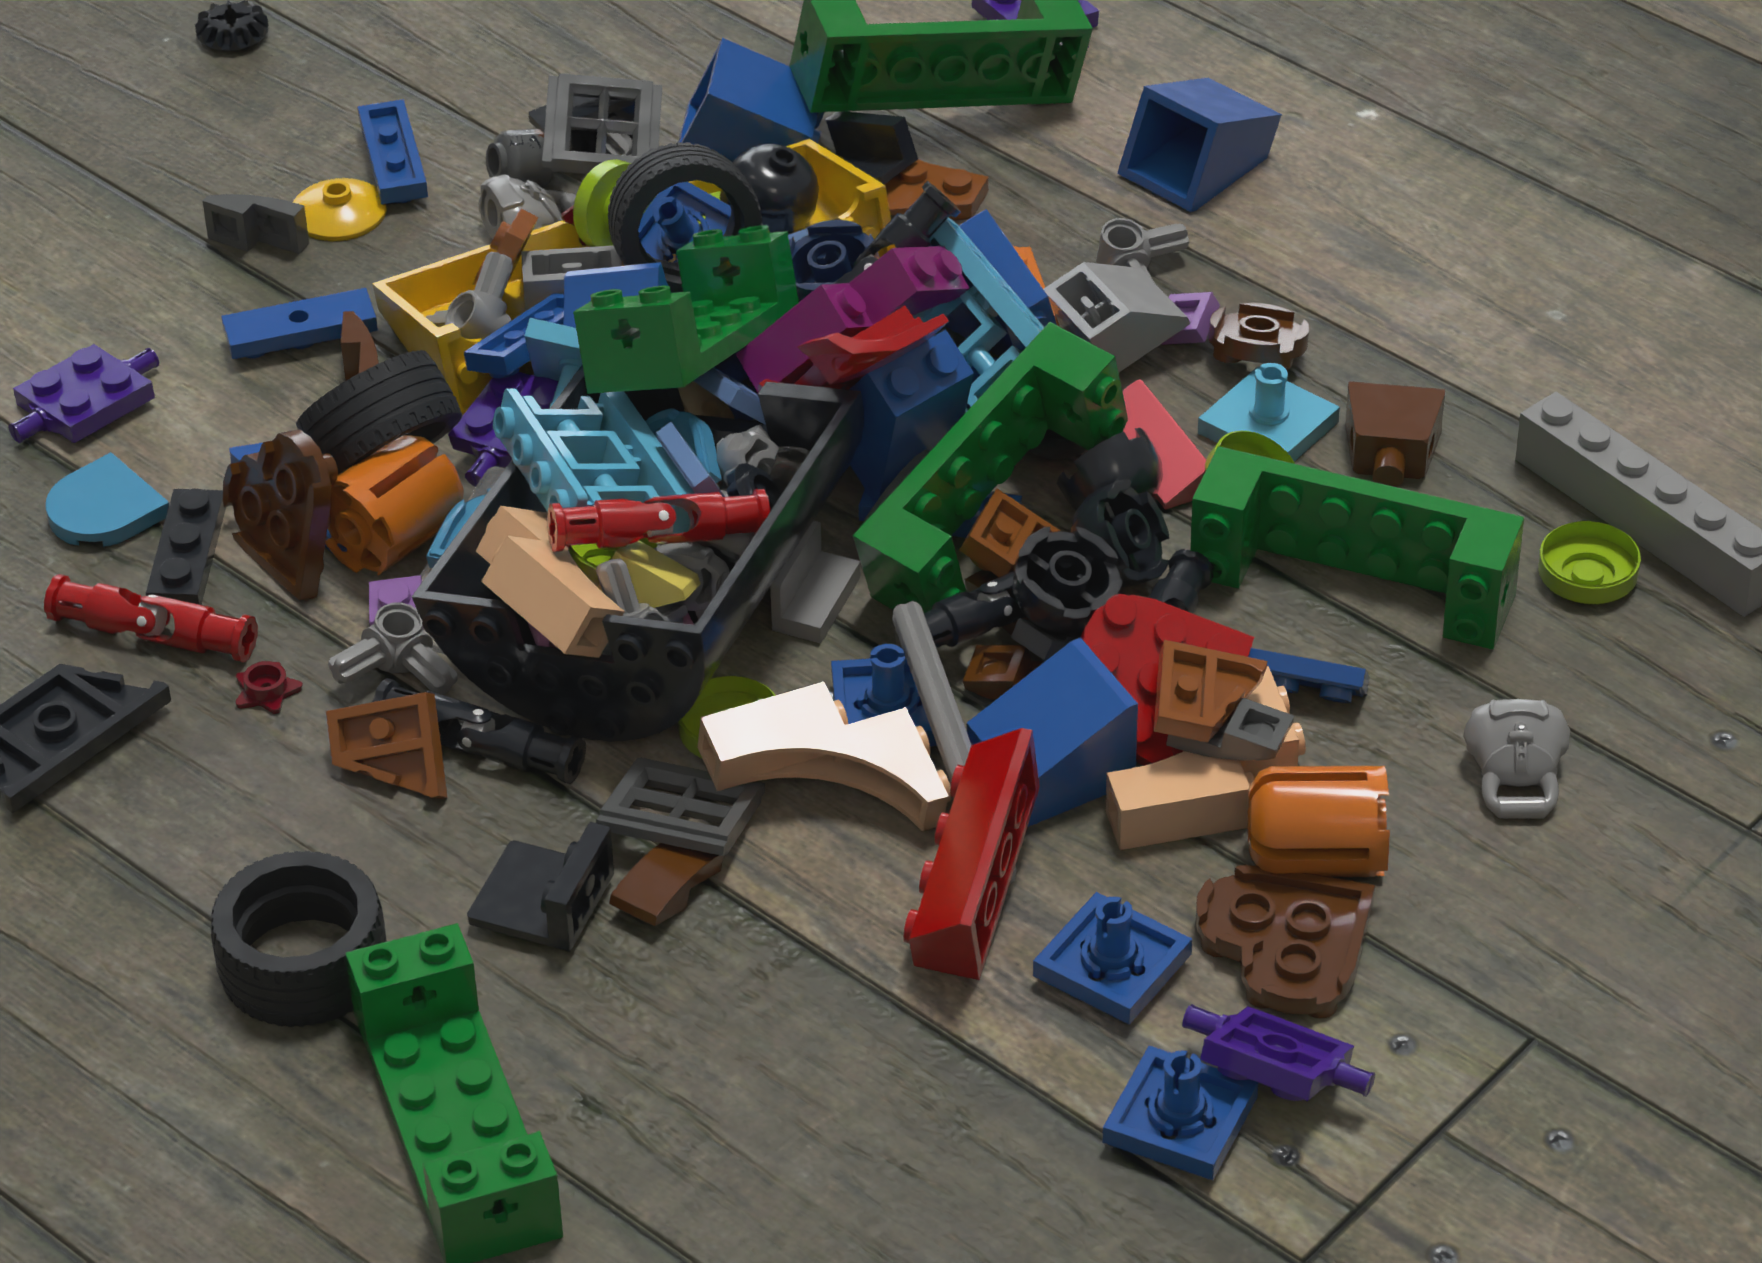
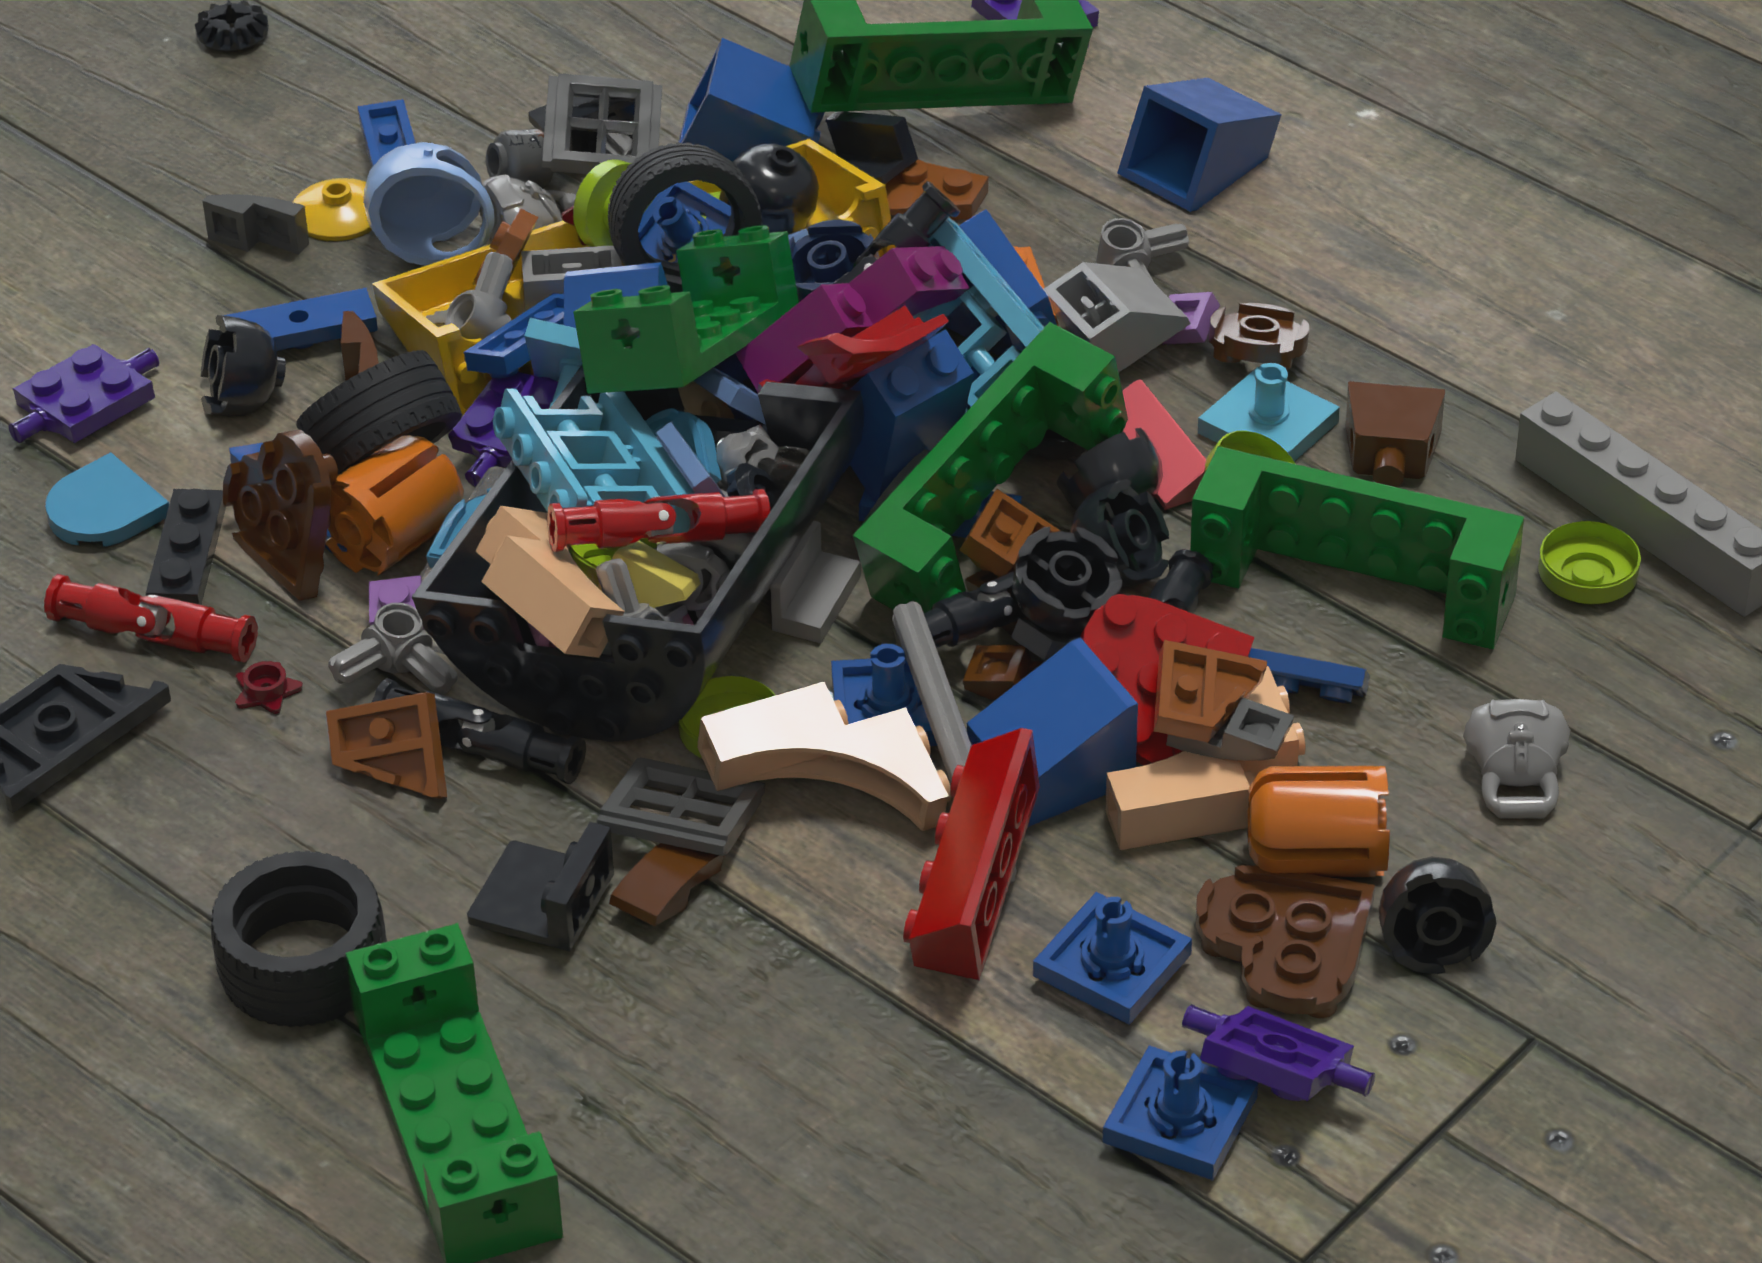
none -> black cylinder [201,315,286,416]
none -> light blue piece [364,142,495,266]
none -> black cylinder [1379,856,1497,974]

